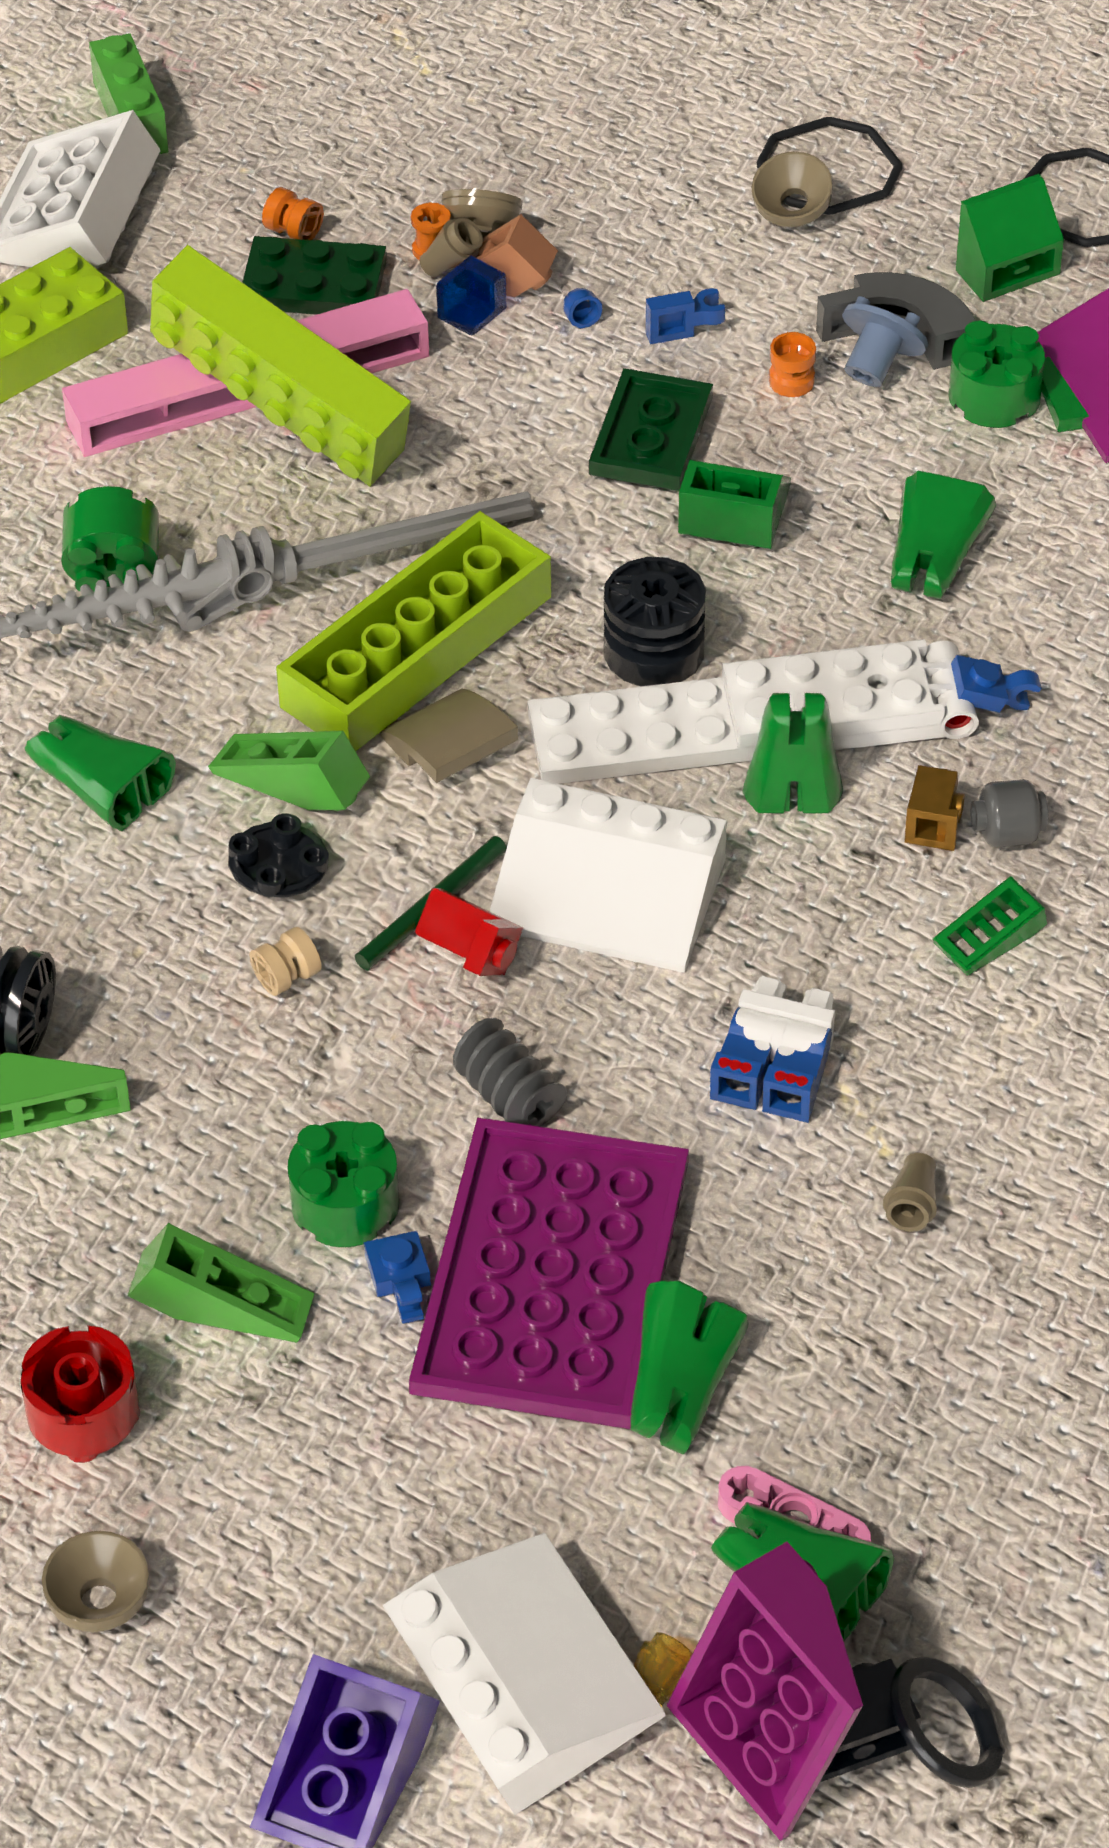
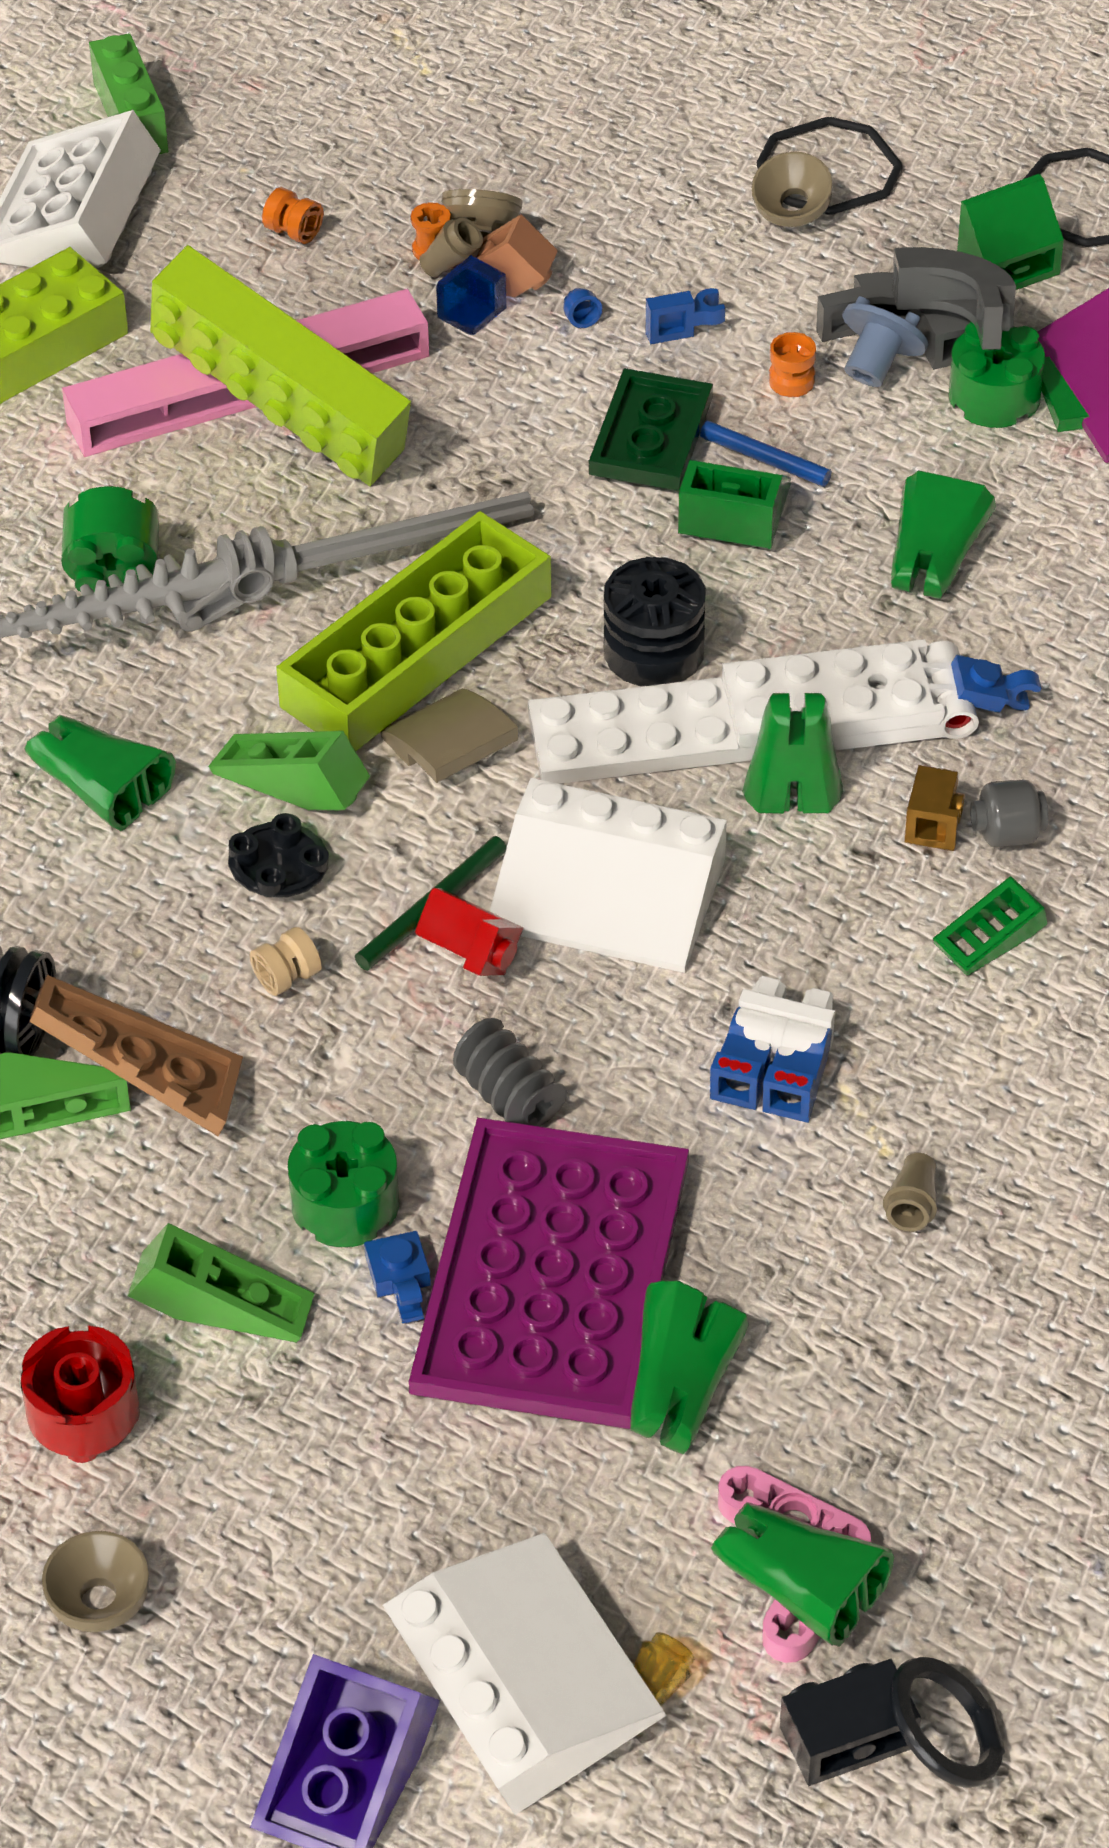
dark green plate [242,236,387,315] -> none
magenta slope [666,1542,863,1841] -> none
none -> medium nougat wing [30,975,243,1136]
none -> blue bar [700,420,832,487]
none -> dark grey arch [892,247,1016,350]

